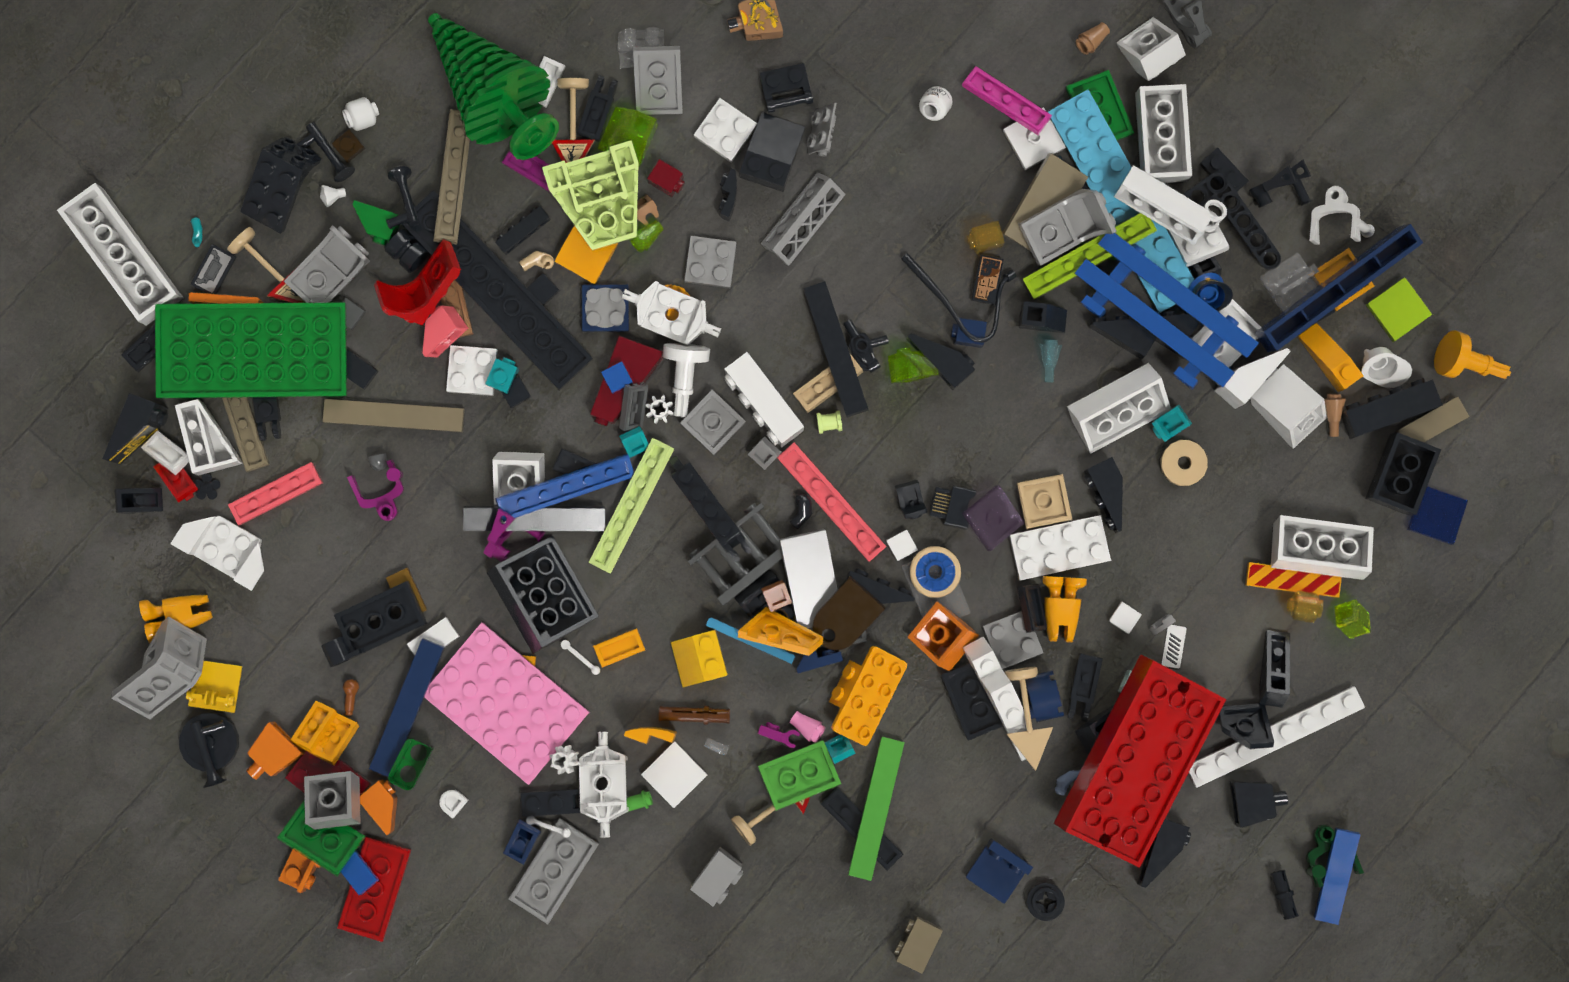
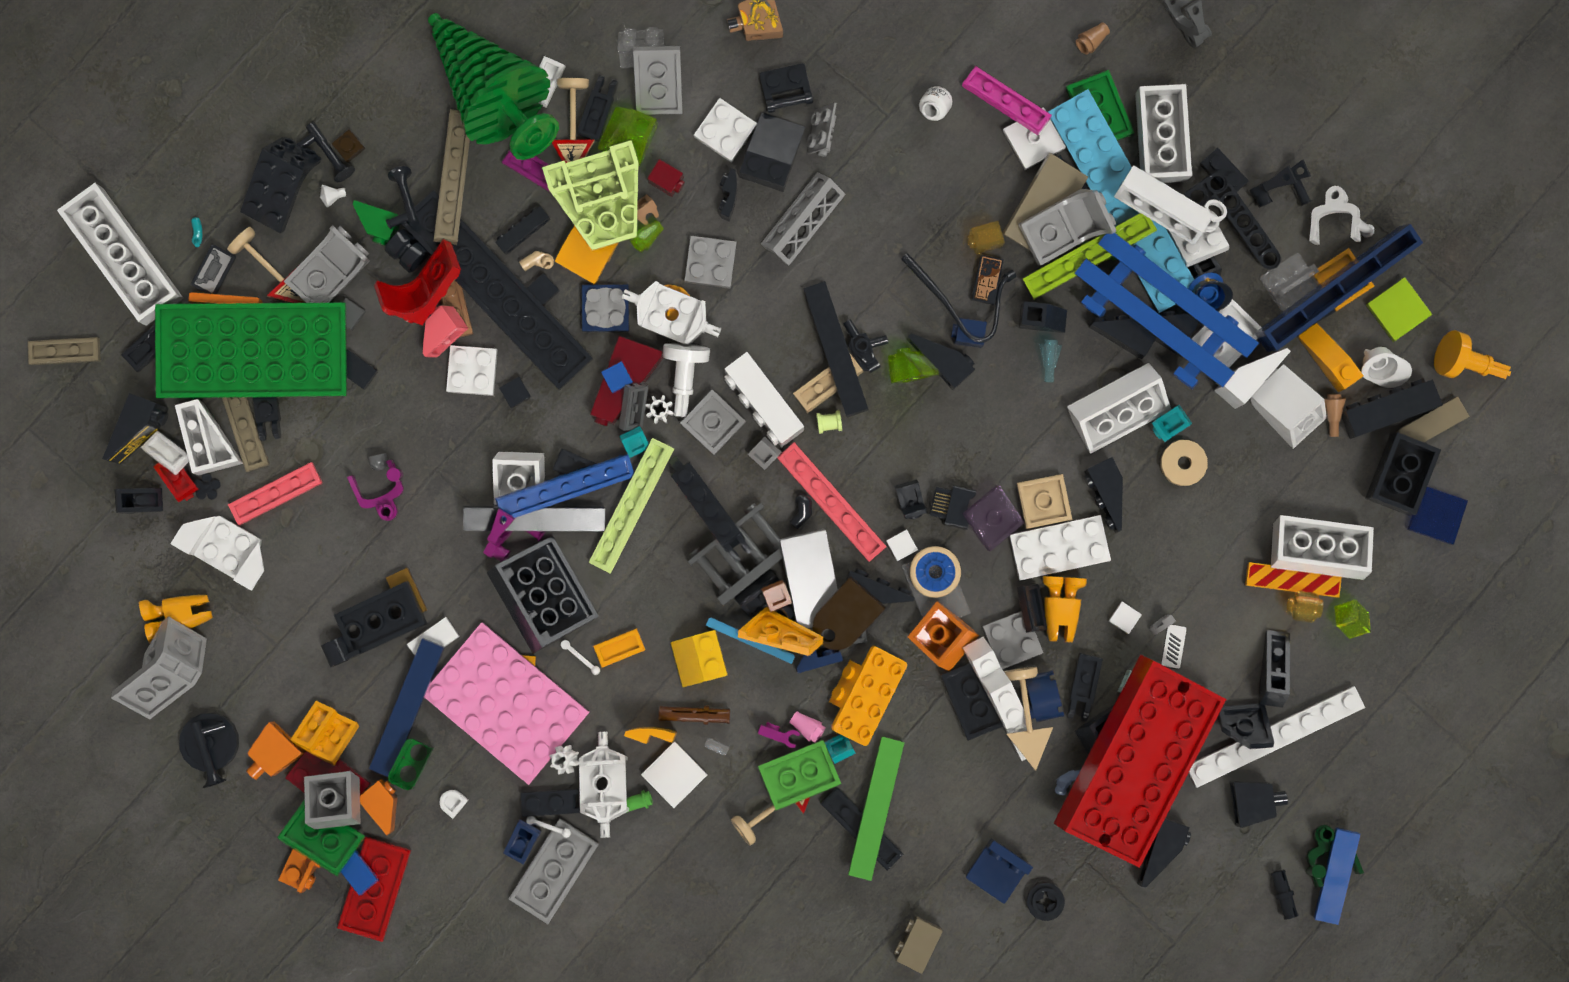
yellow hinge [186,661,242,713] -> none
dark tan tile [323,399,465,433] -> none
white head [342,97,379,131] -> none
dark orange piece [343,679,359,715] -> none
teal bracket [485,357,519,394] -> none
light grey brick [690,847,743,907] -> none
white slope [1116,17,1186,81] -> none
none -> dark tan tile [28,337,101,365]

